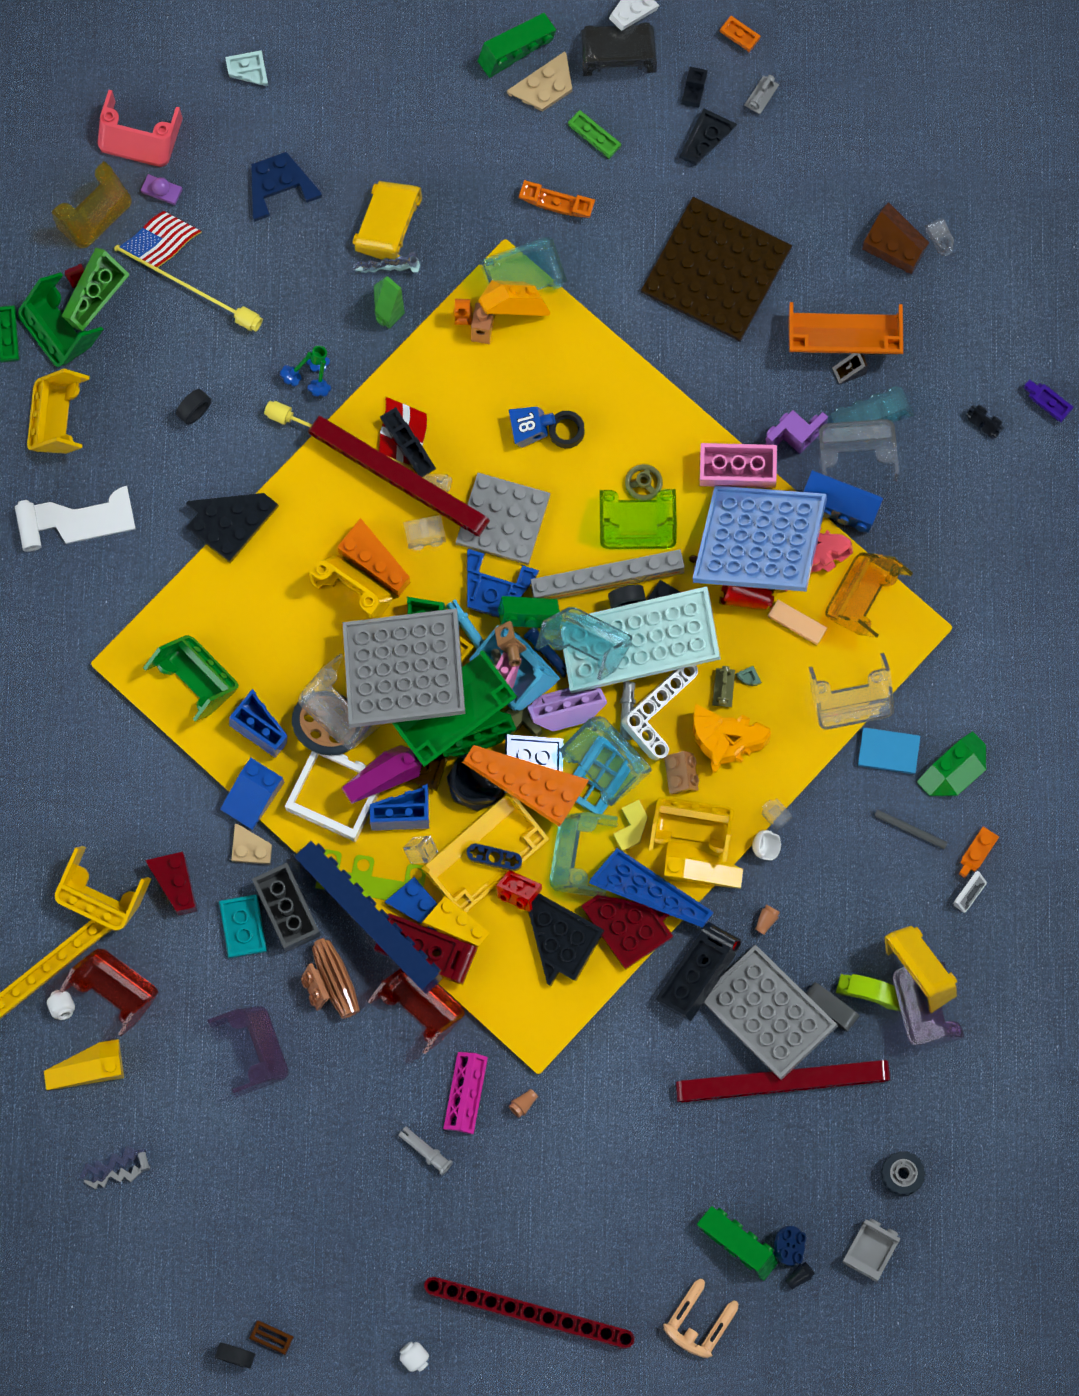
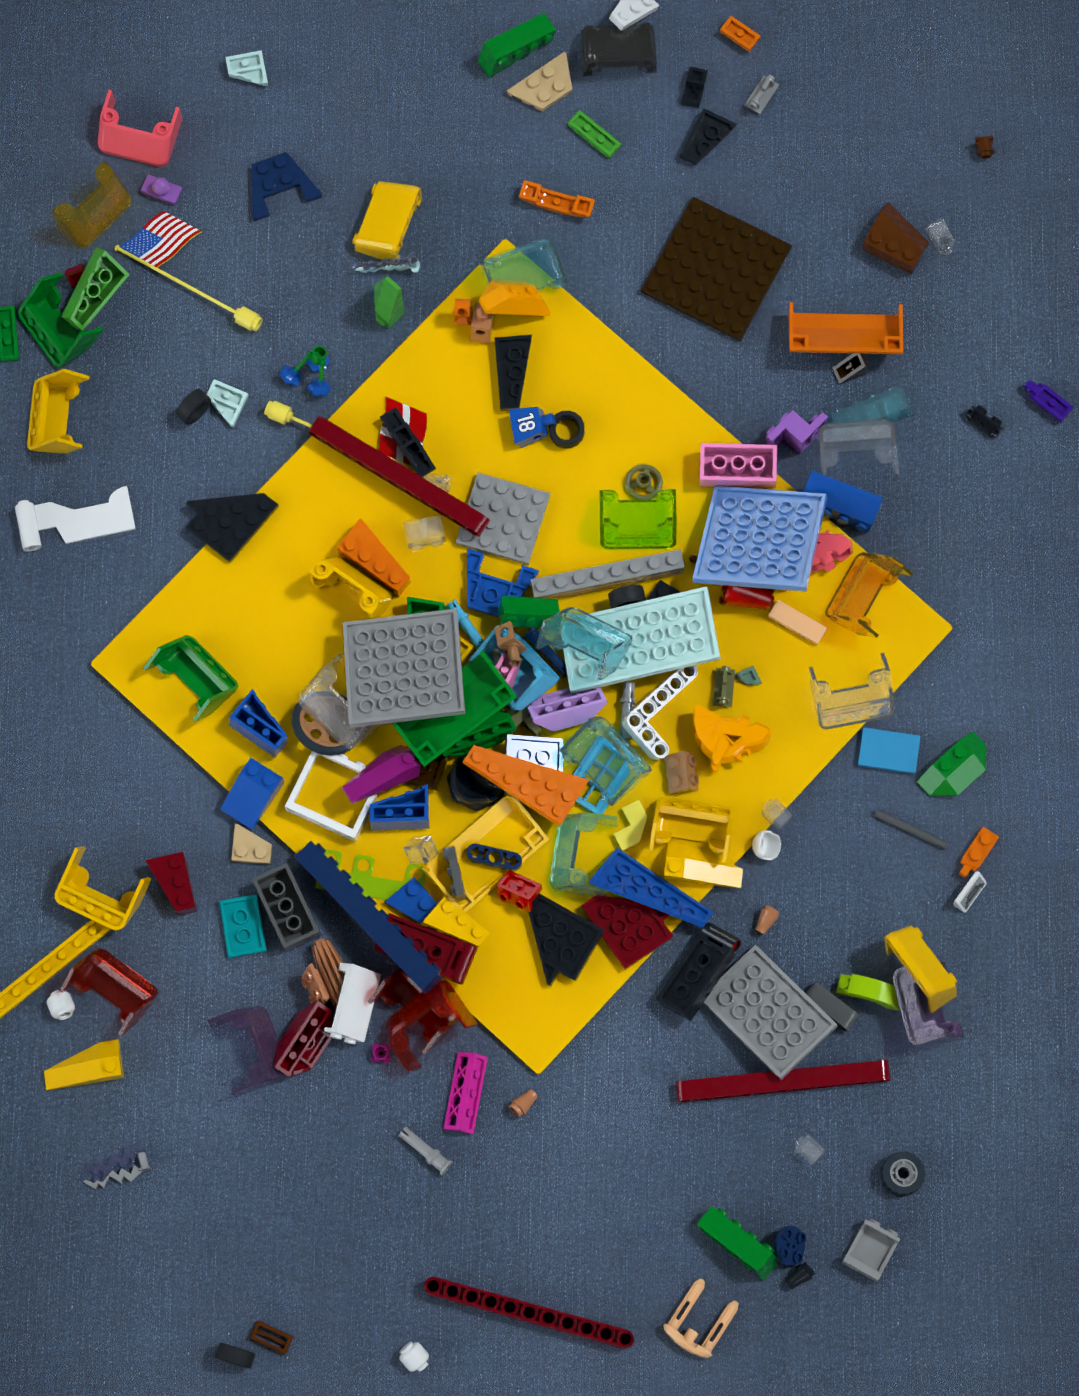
none -> light aqua wing [207,379,249,427]
none -> dark red wedge [273,1000,333,1077]
none -> white panel [324,963,381,1045]
none -> magenta plate [371,1043,391,1063]
none -> clear red windscreen [387,980,478,1072]
none -> dark grey hinge [443,846,466,901]
none -> black wing [494,334,532,411]
none -> clear brick [794,1134,826,1167]
none -> reddish brown brick [975,136,995,159]

